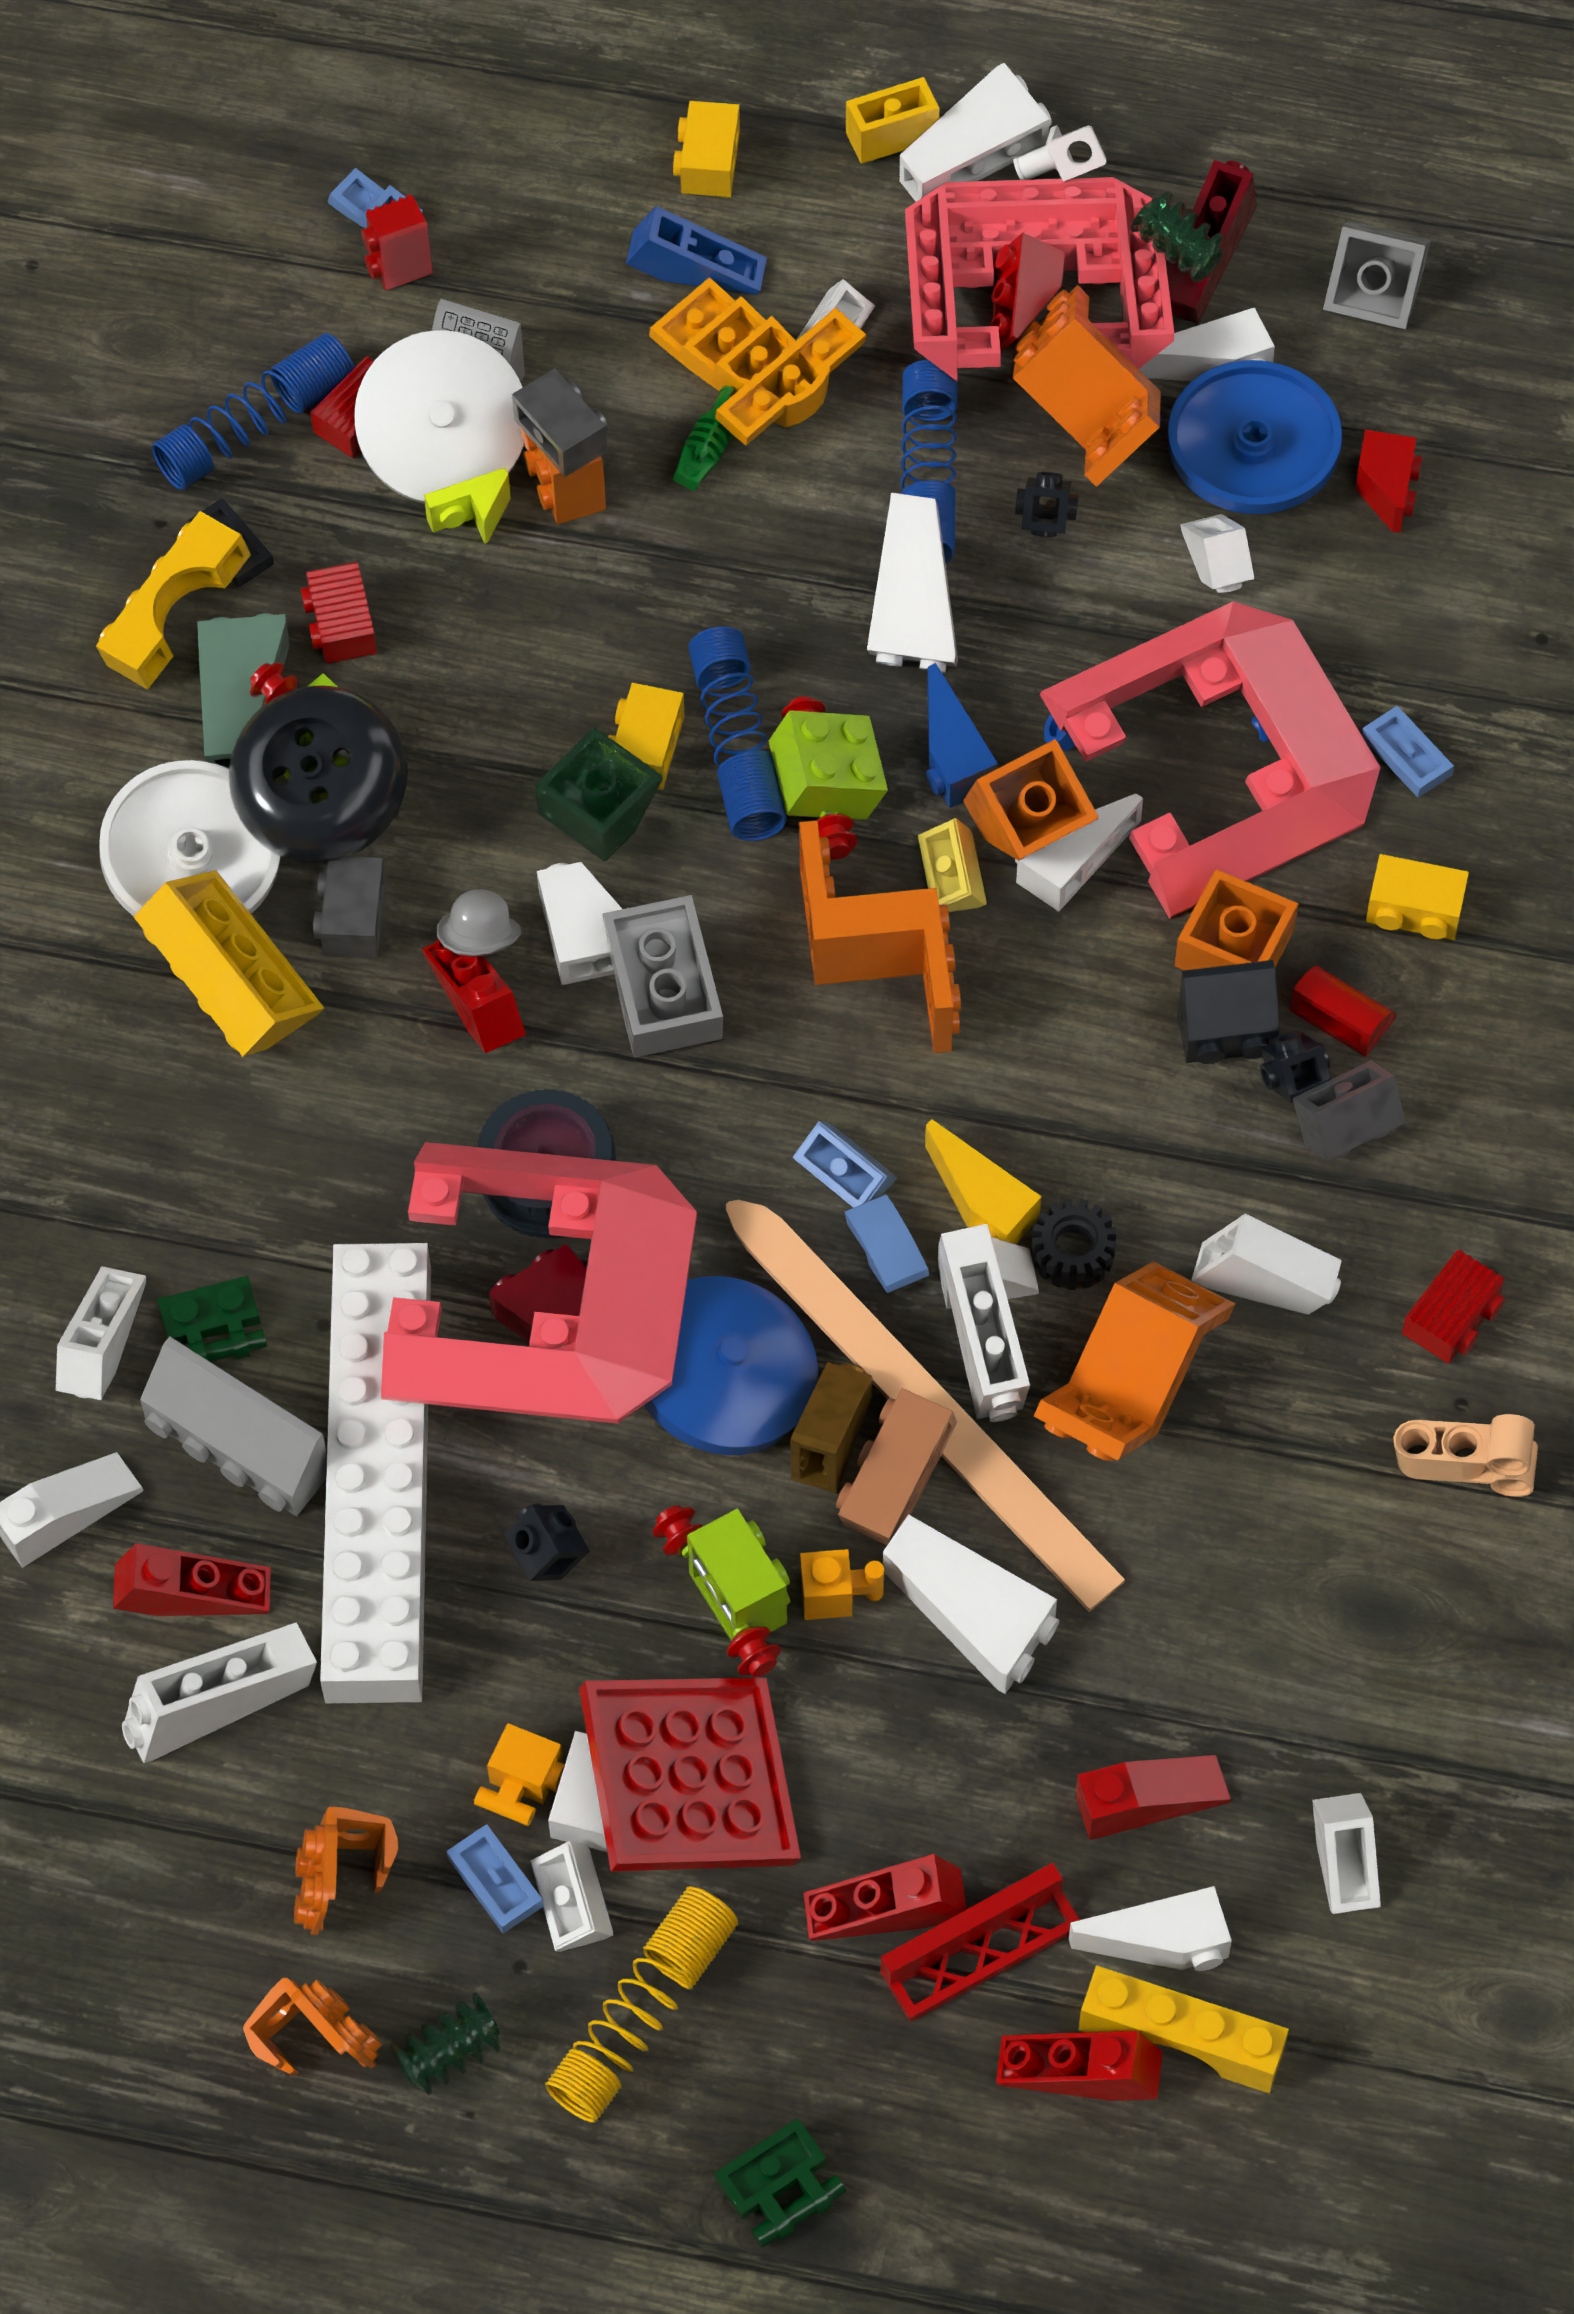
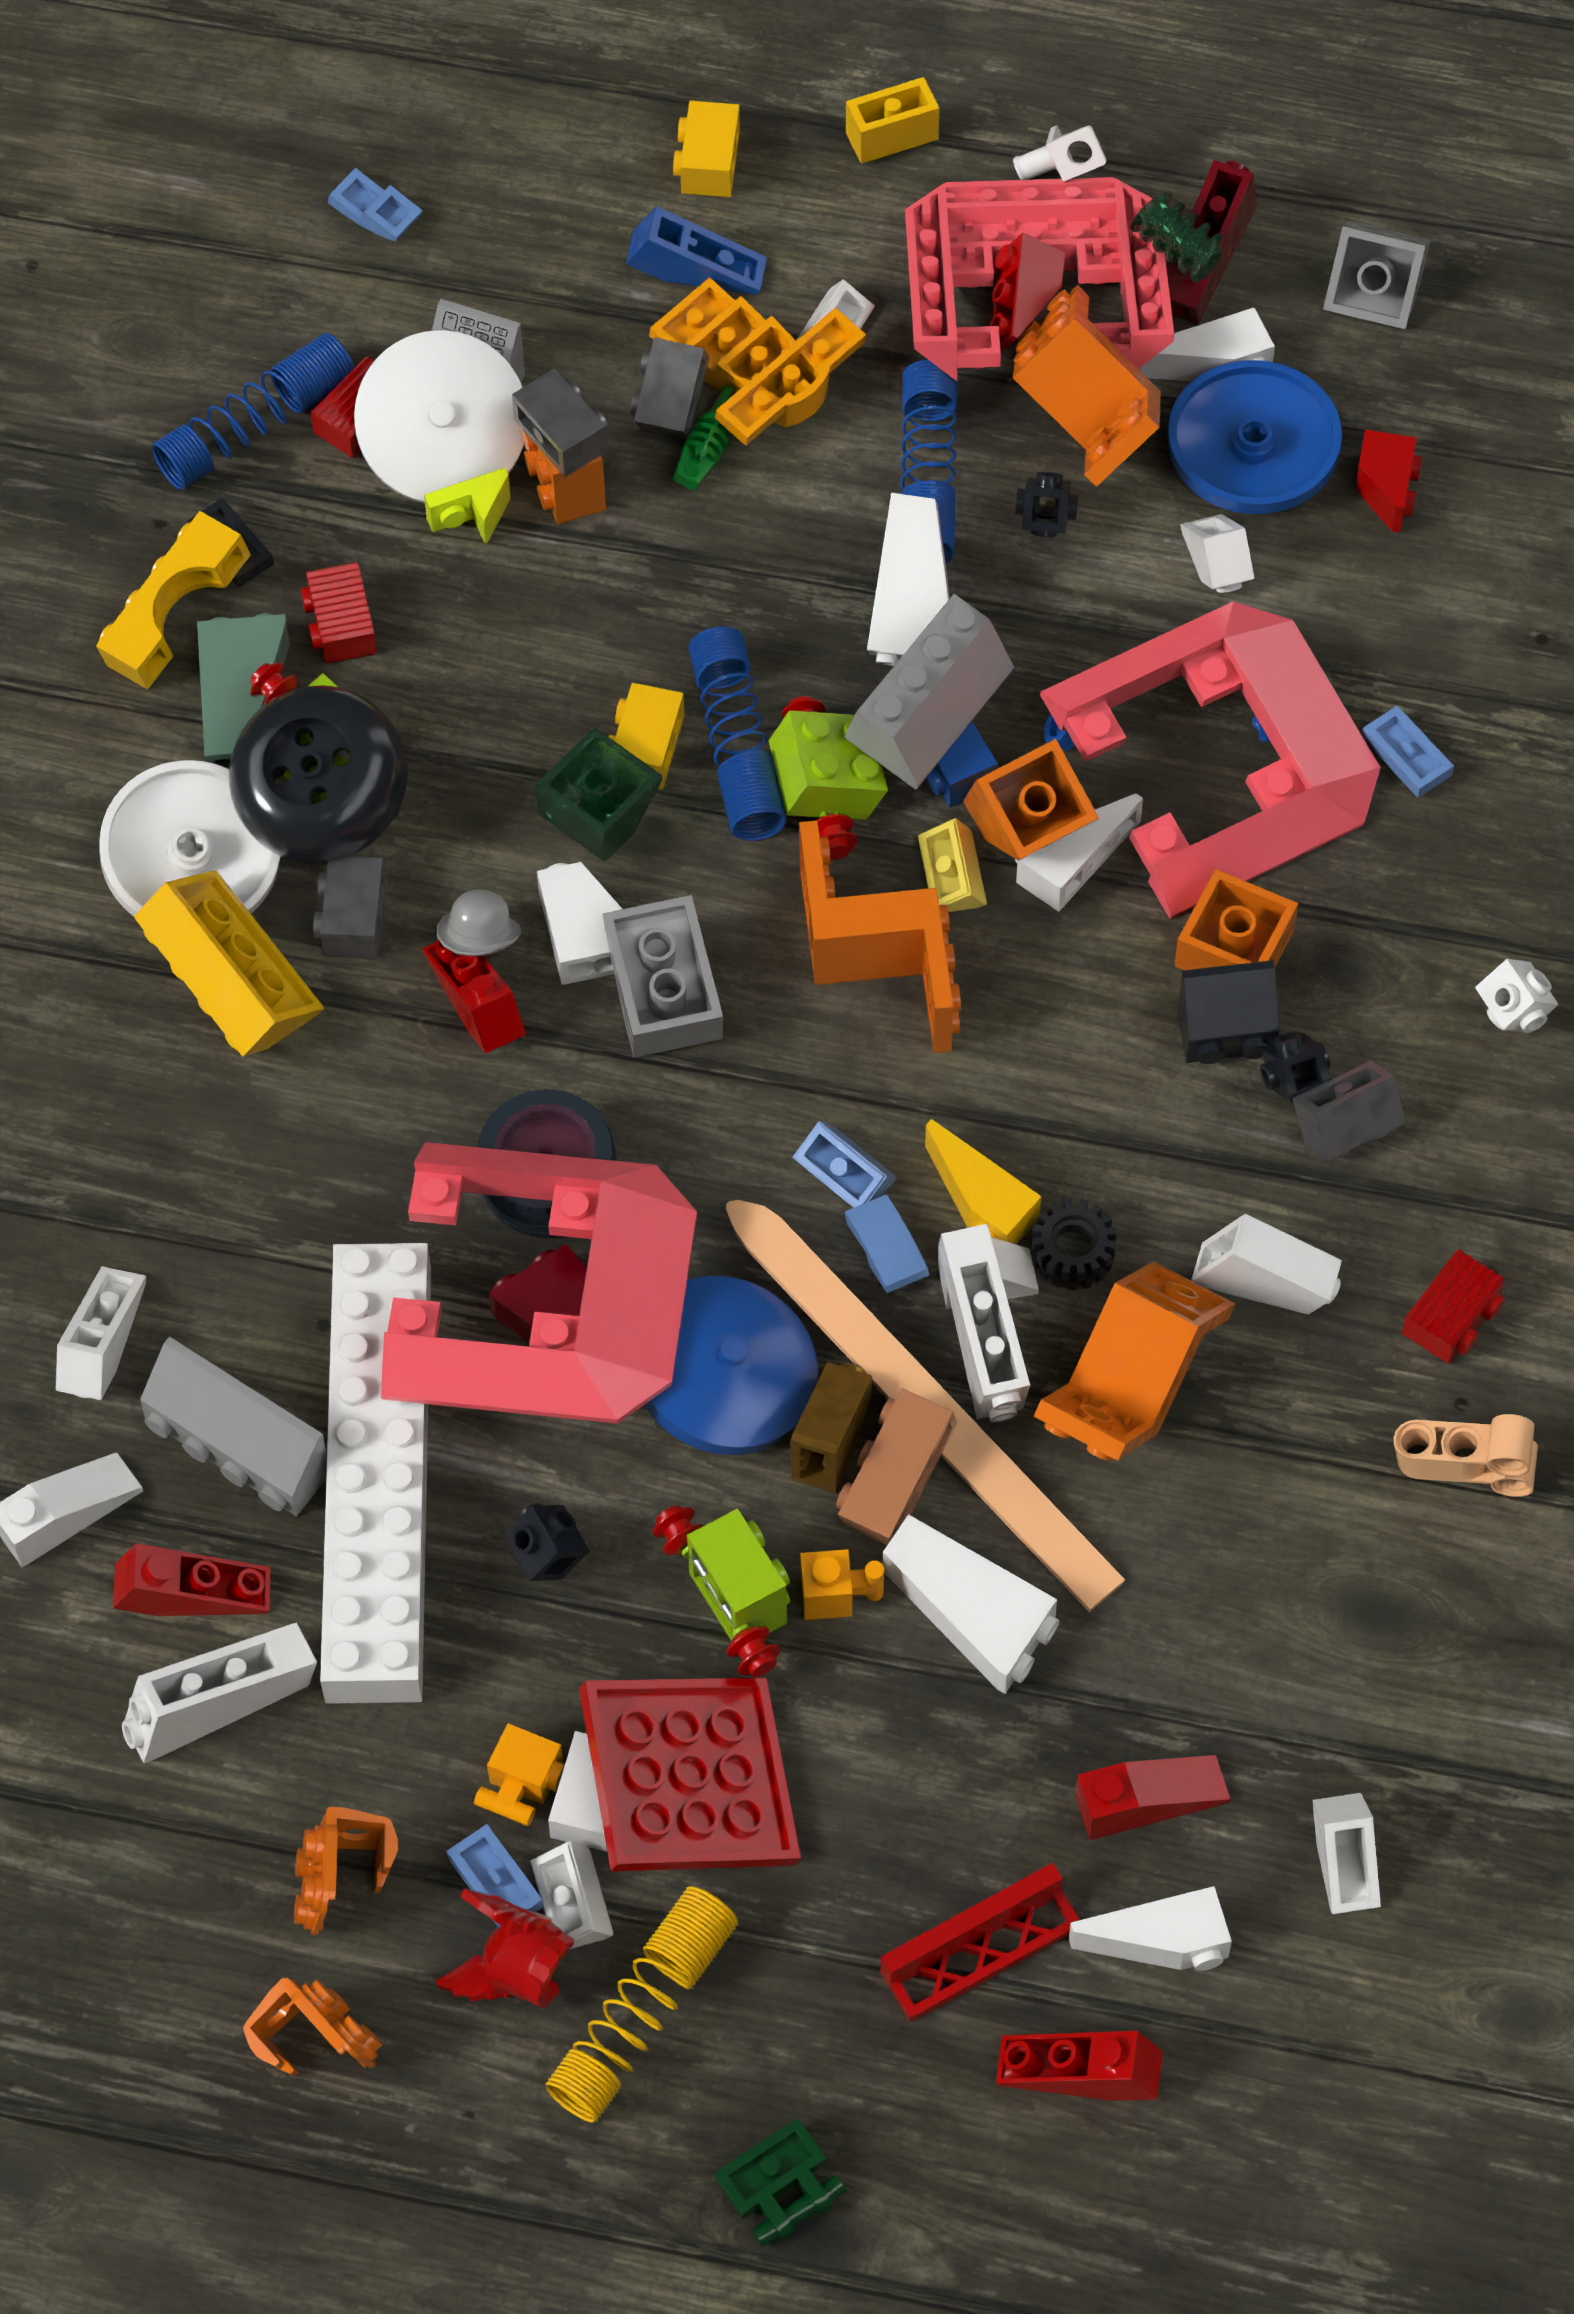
dark green plate [157,1275,268,1362] -> none
red brick [361,194,433,290] -> none
clear green piece [389,1992,502,2096] -> none
red slope [803,1854,967,1941] -> none
white slope [899,63,1052,202] -> none
yellow arch [1079,1965,1289,2094] -> none
red brick [1290,965,1396,1057] -> none
yellow brick [1366,854,1469,940] -> none
none -> red helmet [435,1888,574,2009]
none -> flat silver brick [630,338,710,439]
none -> light grey slope [844,594,1014,790]
none -> white brick [1475,959,1559,1033]

